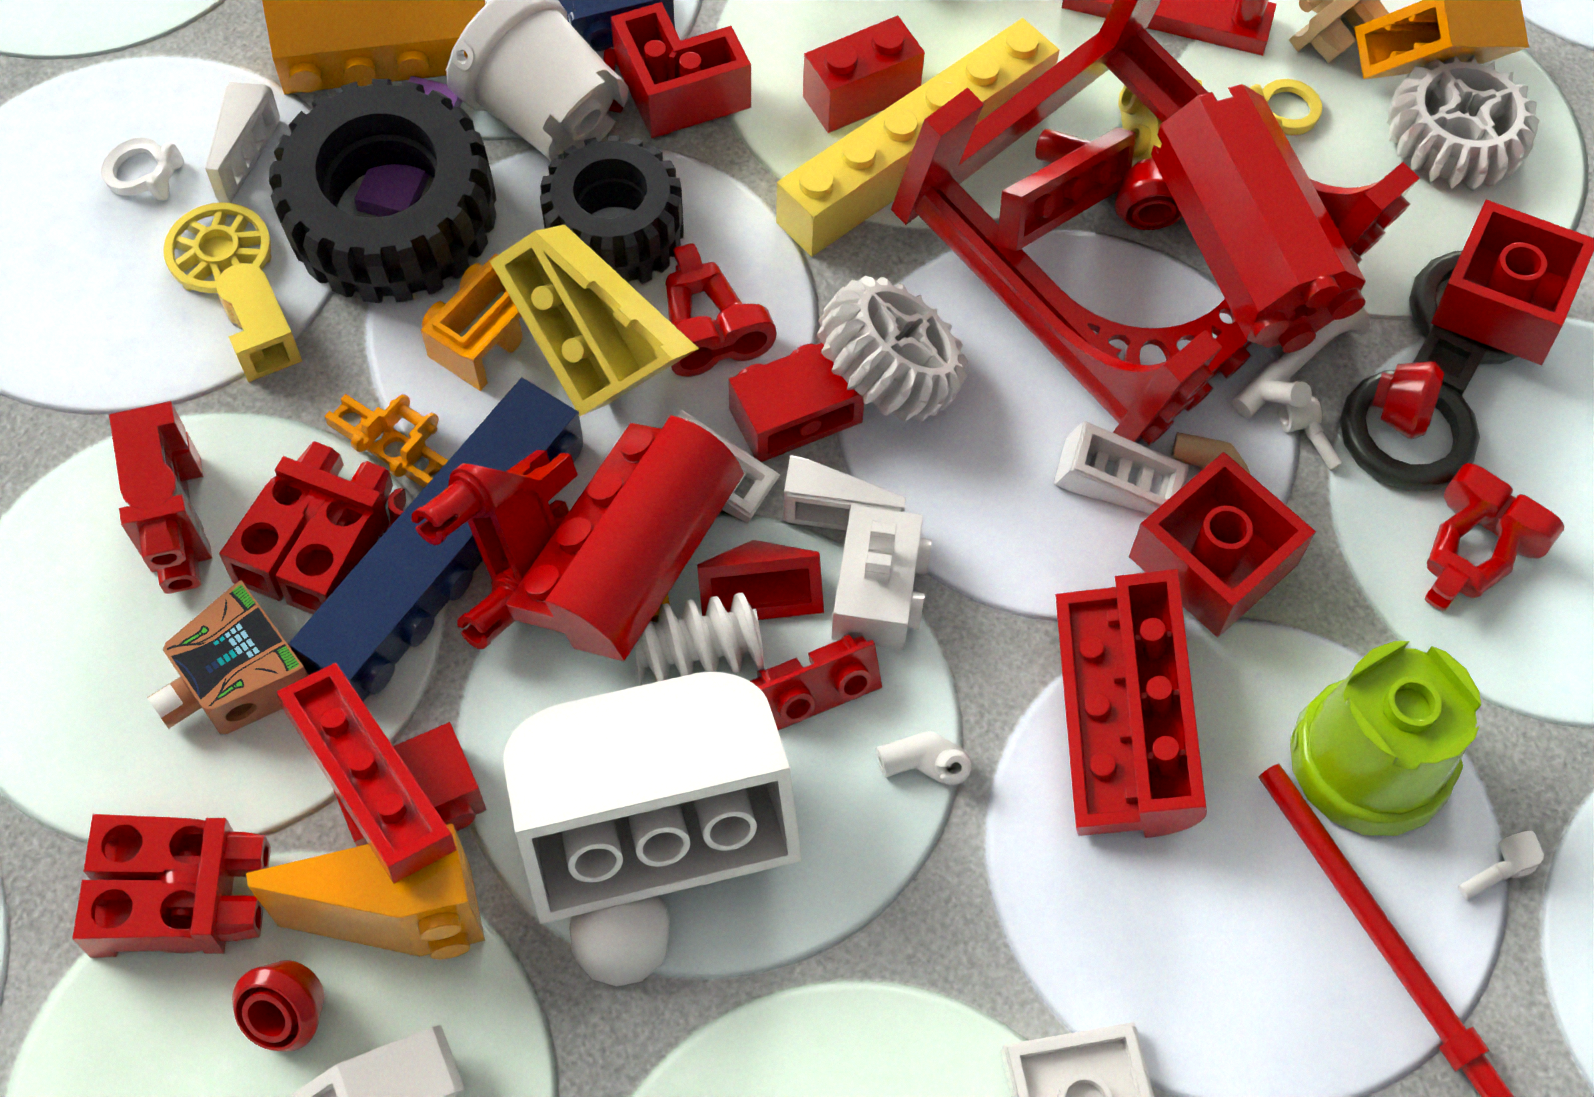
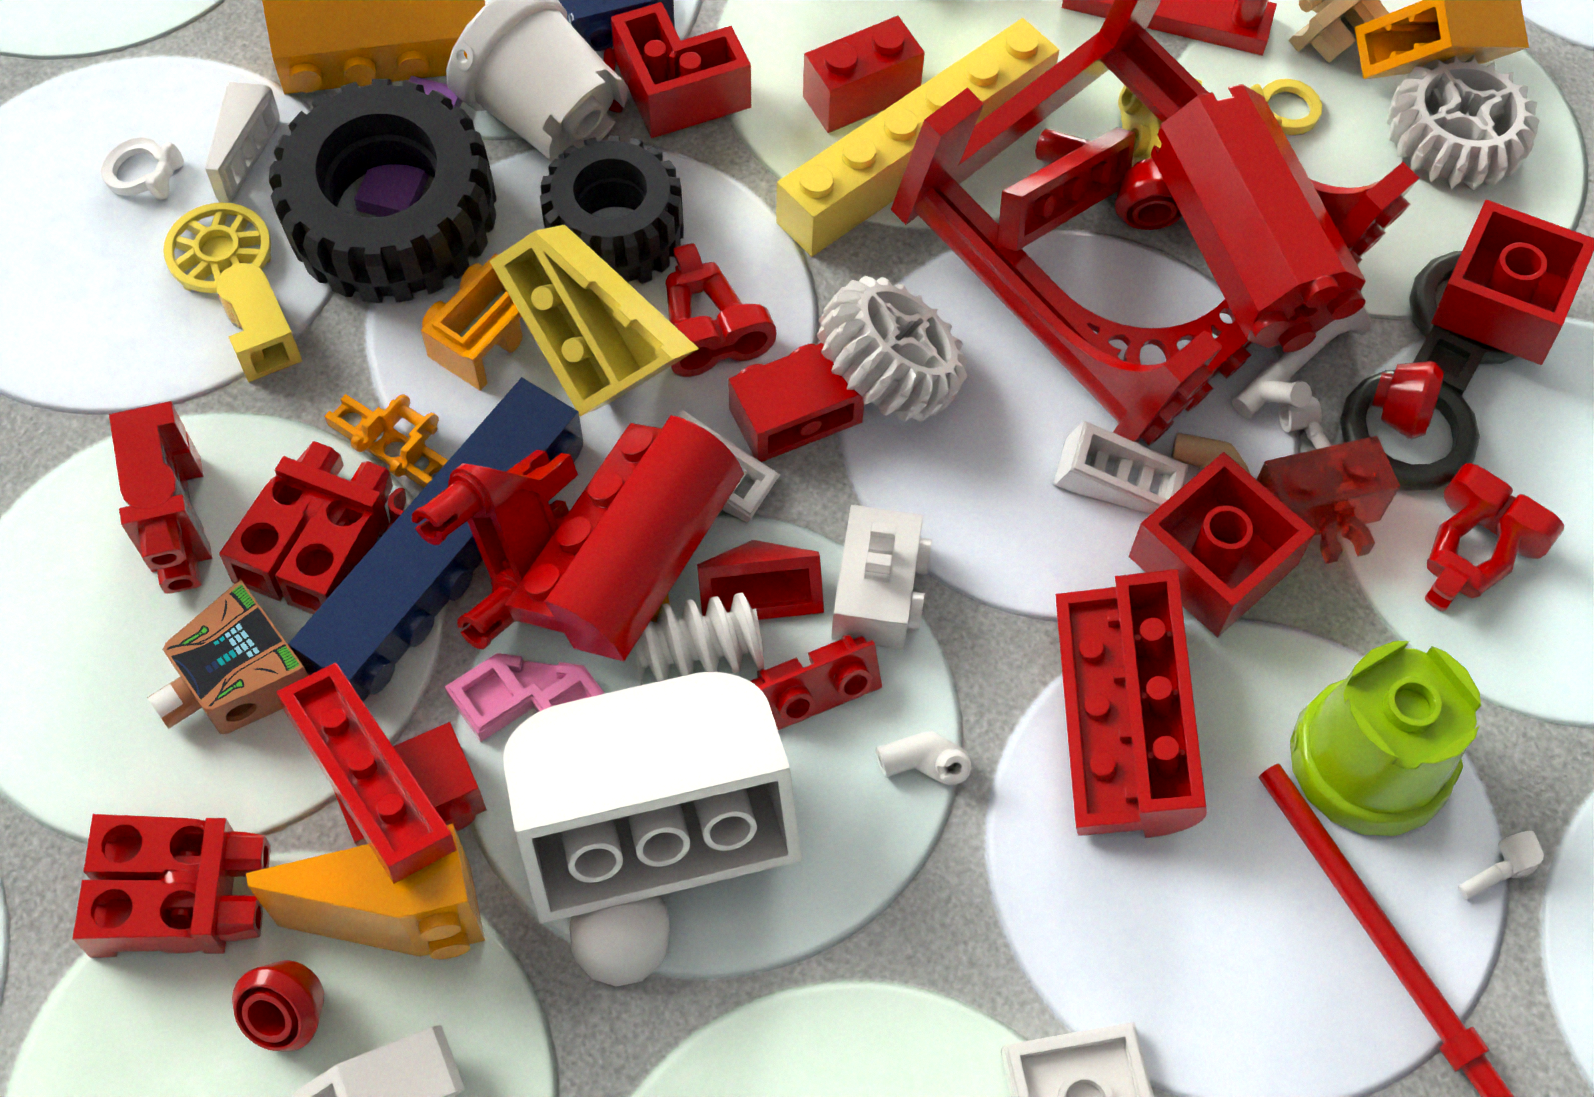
white slope [783,455,906,531] -> none
none -> bright pink tile [445,653,605,742]
none -> clear red brick [1256,436,1400,564]

